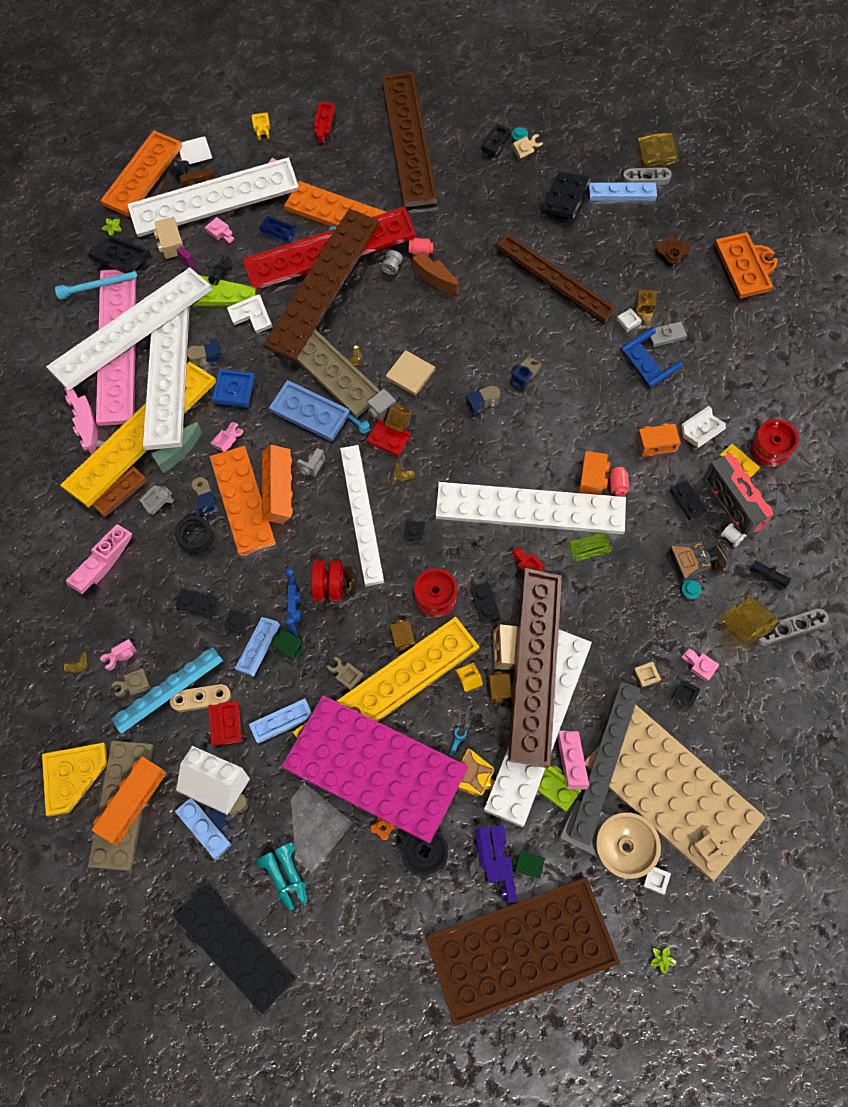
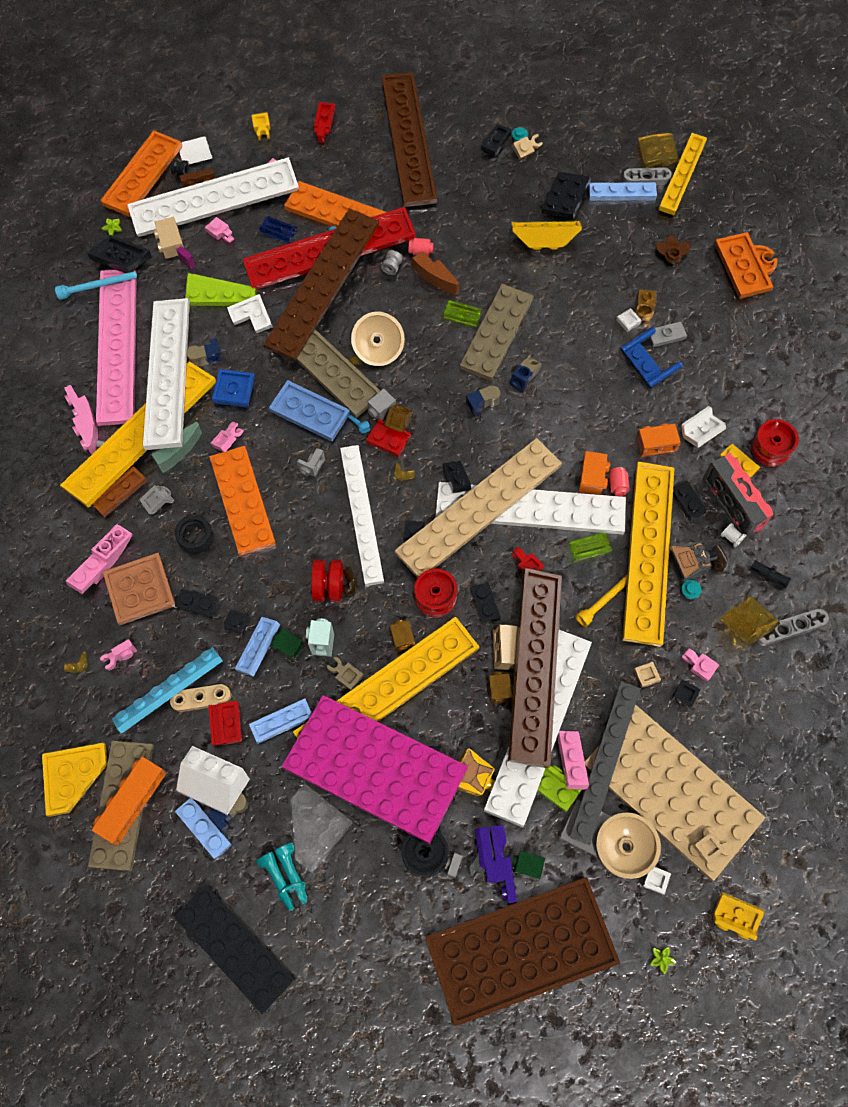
white plate [46,268,212,391] -> none
dark tan plate [112,668,151,698] -> none
leg [192,477,218,517] -> none
black pin [208,256,232,285] -> none
orange brick [262,444,293,524] -> none
blue plate [285,568,301,636] -> none
orange plate [371,818,396,840] -> none
tan tile [386,350,435,396] -> none
dark azure hand [448,727,467,757] -> none
yellow slope [456,663,483,692] -> none
reddish brown plate [497,233,616,323] -> none
none -> nougat plate [103,553,175,625]
none -> light aqua brick [306,619,334,657]
none -> tan dish [351,312,405,366]
none -> tan plate [395,438,562,578]
none -> black plate [442,461,471,493]
none -> clear neon green tile [444,300,482,326]
none -> light grey plate [445,853,462,879]
none -> dark tan plate [460,284,534,381]
none -> yellow wedge [511,221,582,250]
none -> yellow piece [575,575,627,627]
none -> yellow plate [622,462,674,647]
none -> yellow plate [659,133,707,215]
none -> yellow bracket [712,892,765,940]

